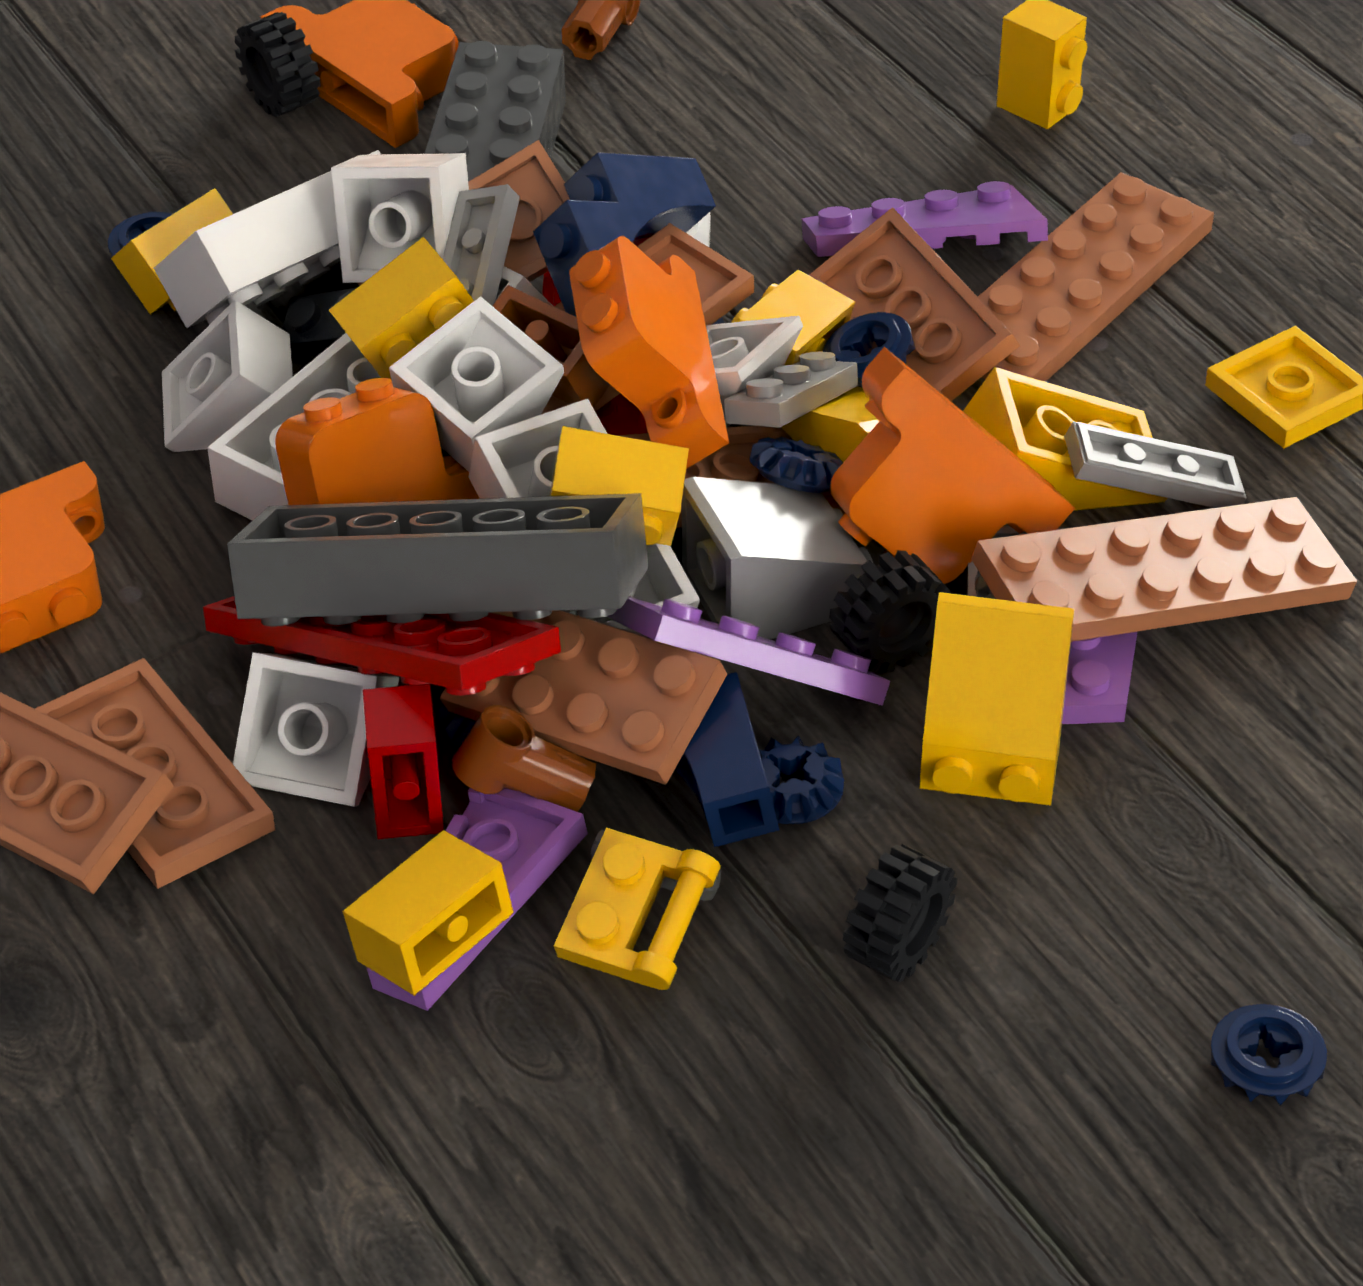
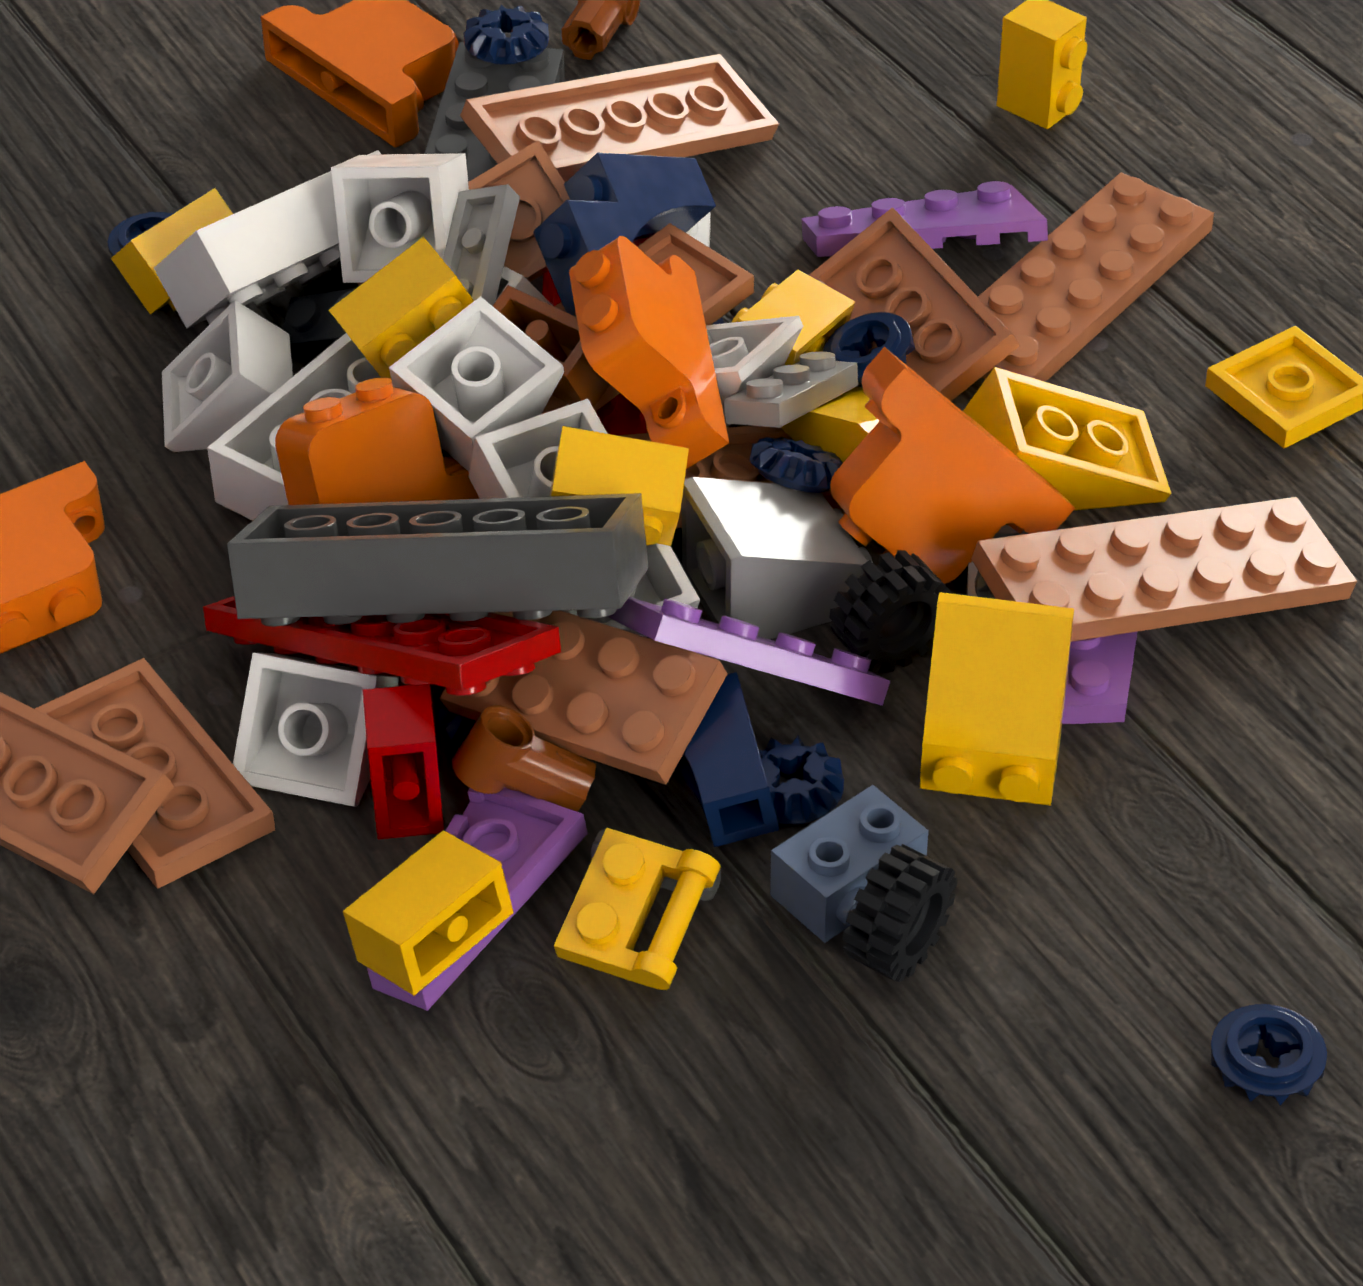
black tyre [234,12,321,117] -> none
light grey tile [1064,421,1247,508] -> none
none -> nougat plate [460,54,779,182]
none -> dark blue gear [463,5,549,65]
none -> sand blue brick [770,785,928,943]

